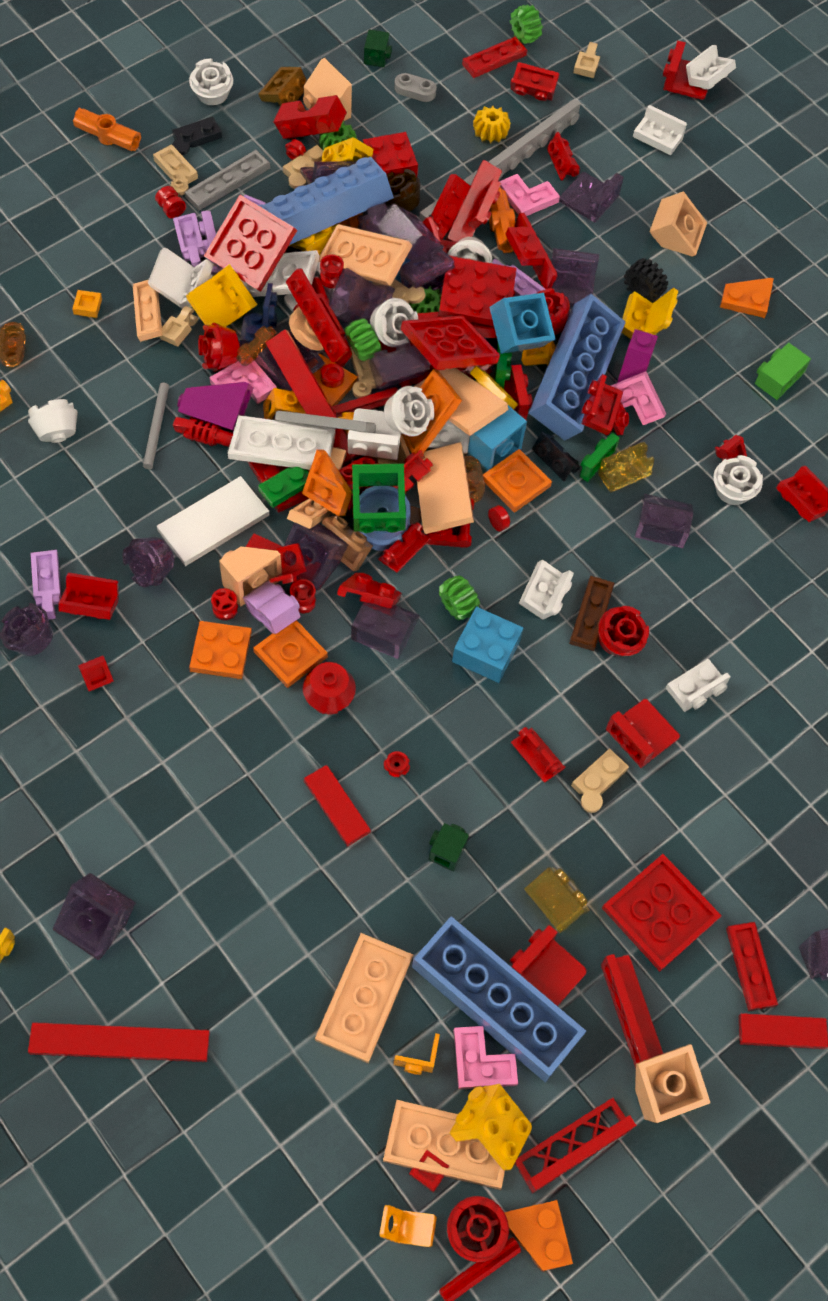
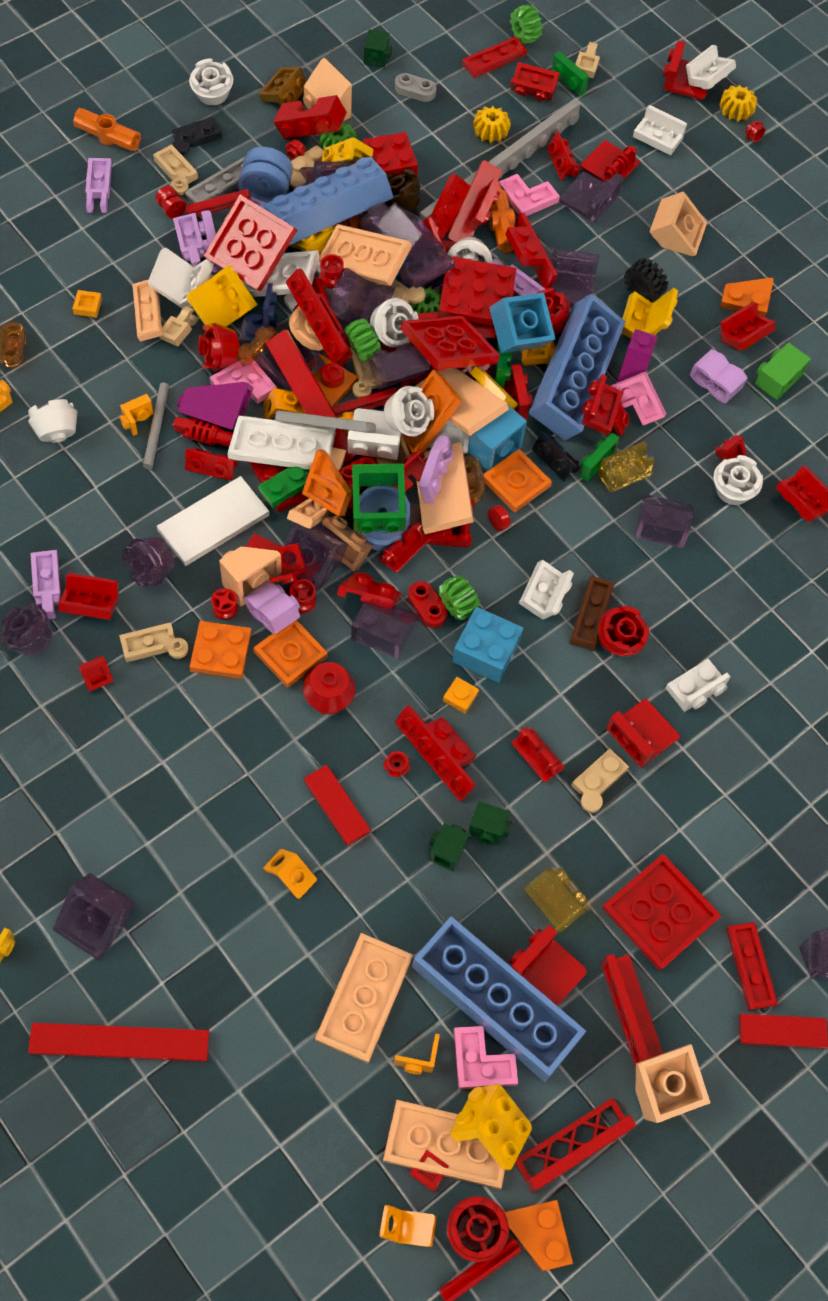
none -> lavender hinge [85,158,112,213]
none -> light orange bracket [119,394,154,436]
none -> tan hinge [119,622,188,663]
none -> red axle [185,189,251,217]
none -> red hinge [185,447,238,481]
none -> medium blue wheel [238,147,293,203]
none -> light orange bracket [263,849,317,899]
none -> red bracket [395,705,476,801]
none -> red plate [408,581,447,628]
none -> lavender hinge [418,435,454,504]
none -> light orange plate [443,677,479,714]
none -> dark green brick [468,801,512,845]
none -> green plate [551,52,589,96]
none -> red hinge [580,140,641,189]
none -> lavender brick [690,349,748,404]
none -> yellow gear [720,85,757,122]
none -> red bracket [720,302,776,351]
none -> red plate [745,121,766,142]

